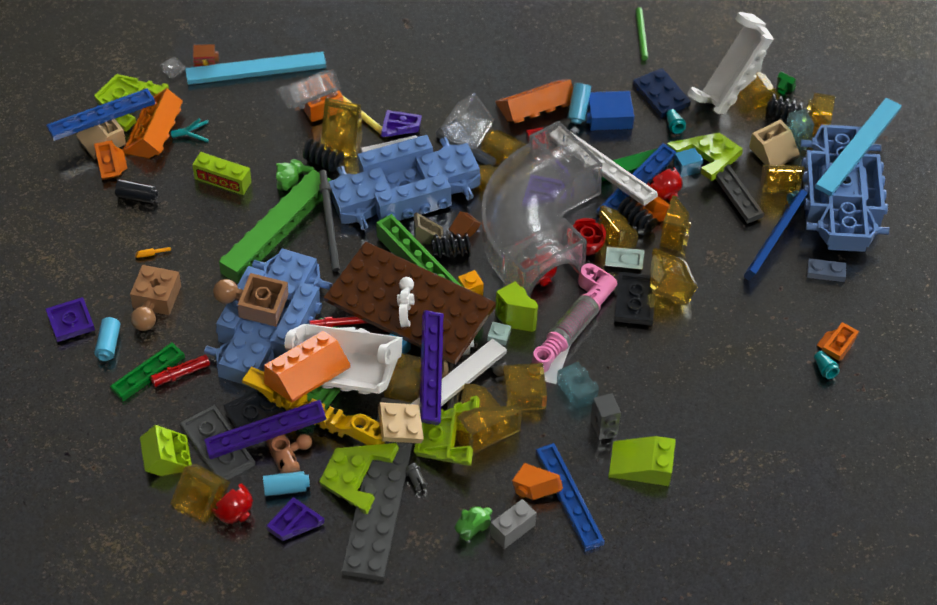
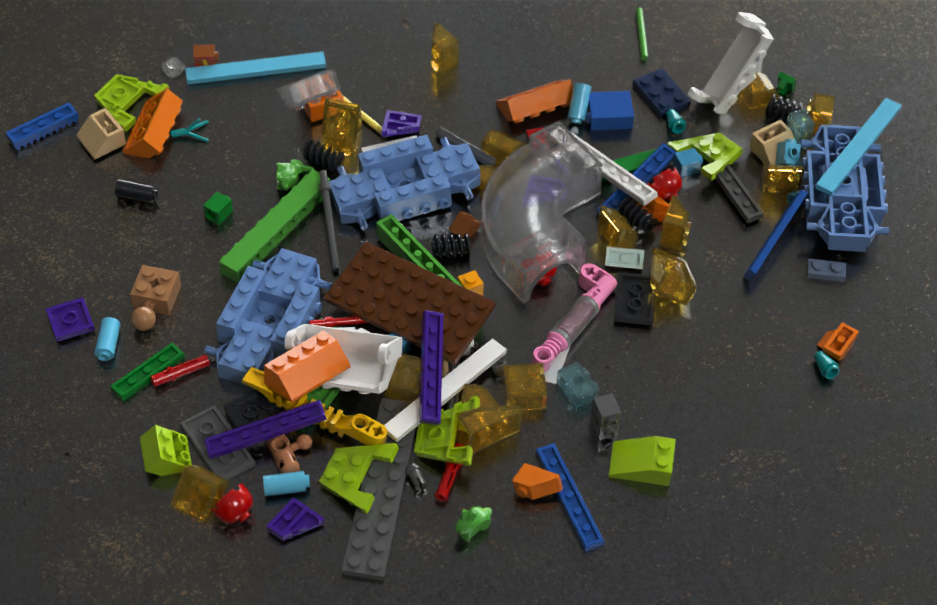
blue tile [46,88,155,141] -> none
orange slope [94,140,127,180] -> none
light orange piece [135,247,171,258] -> none
lime brick [192,152,252,195] -> none
medium nougat brick [213,273,288,327] -> none
tan plate [378,402,423,443] -> none
white piece [397,277,415,327] -> none
dark tan slope [414,212,443,245] -> none
clear slope [441,93,495,148] -> none
light aqua plate [487,322,511,345] -> none
light grey brick [490,499,536,549] -> none
lime slope [495,281,538,332] -> none
red cylinder [569,218,606,256] -> none
none -> blue gear [5,102,79,151]
none -> green brick [203,192,233,225]
none -> clear yellow slope [431,22,459,75]
none -> red pin [434,443,464,501]
none -> medium azure brick [776,139,801,166]

